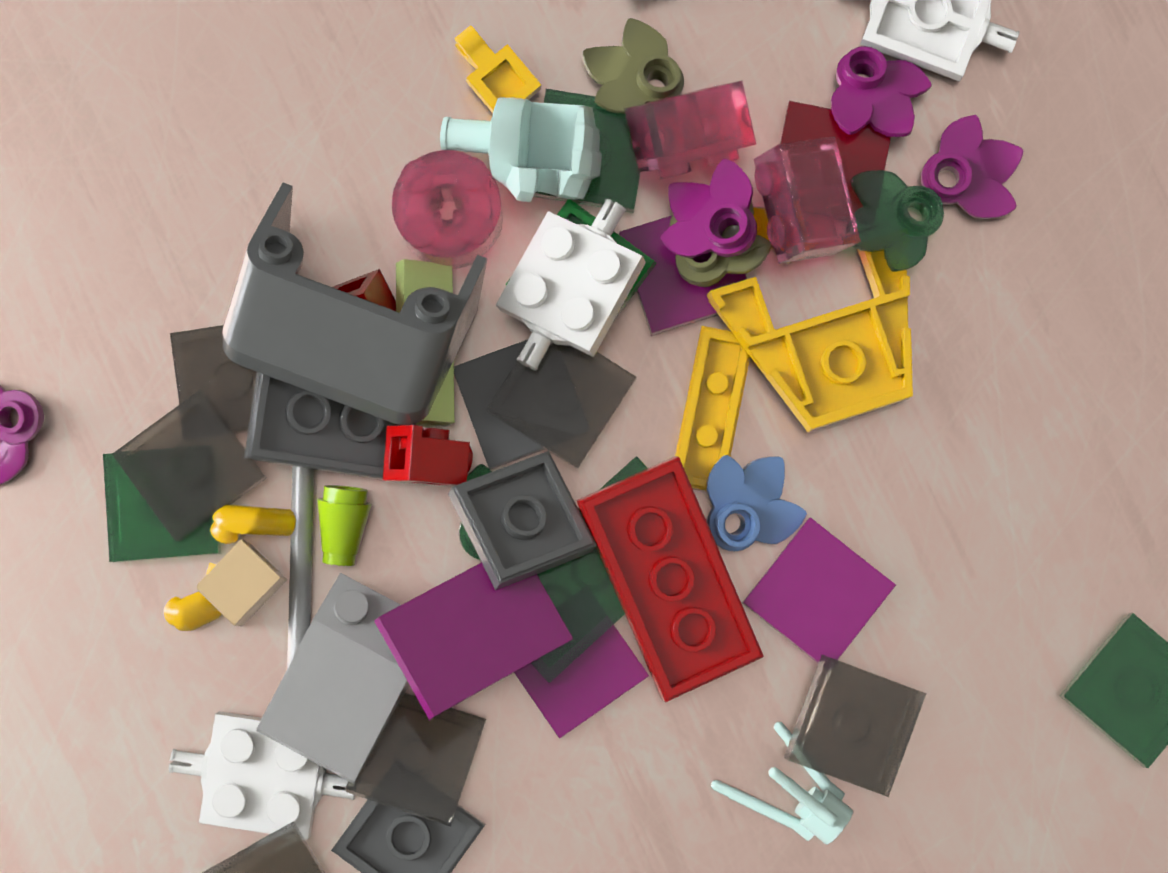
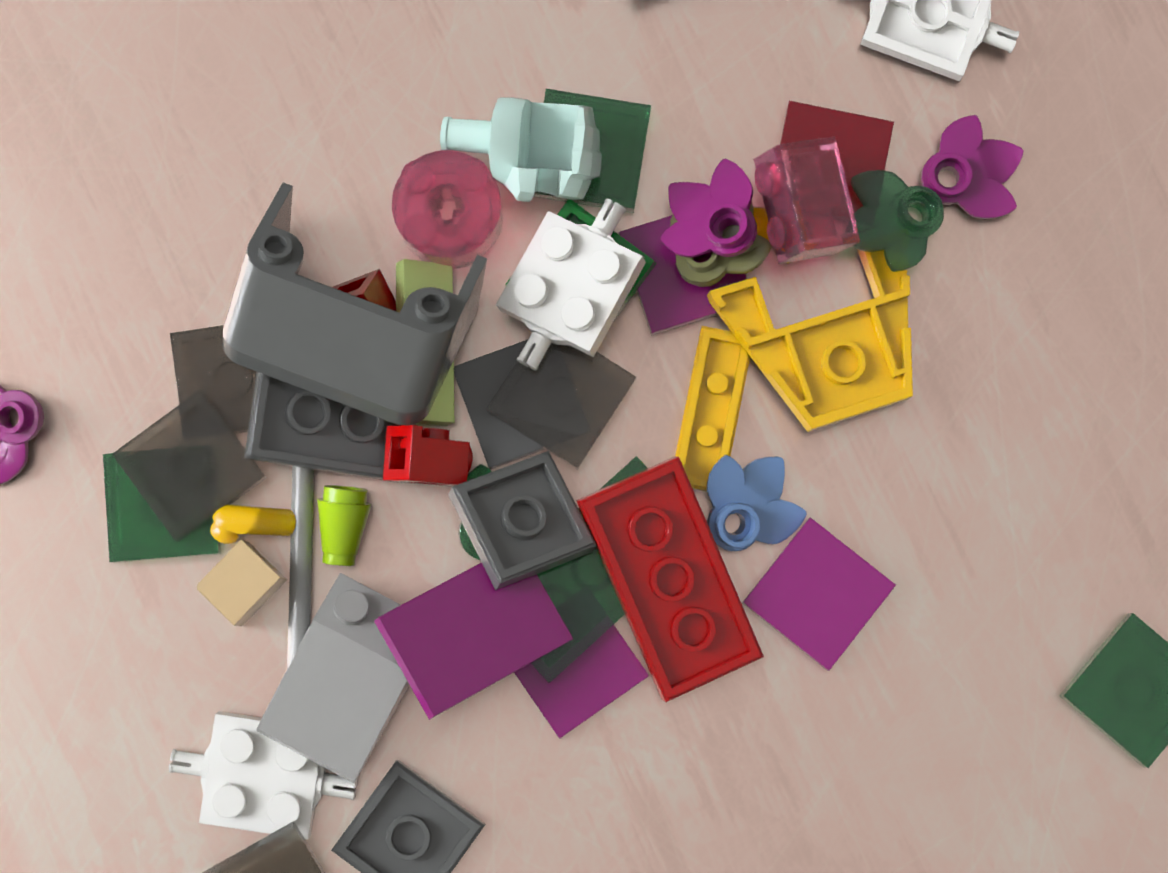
yellow arm [164,563,222,631] -> none
clear smoke tile [345,693,486,827] -> none
yellow plate [454,25,542,113] -> none
olive plate [582,18,684,114] -> none
clear pink brick [624,80,756,179] -> none
light aqua plant [711,722,853,845] -> none
clear smoke tile [784,654,927,797] -> none
magenta plate [831,46,932,137] -> none

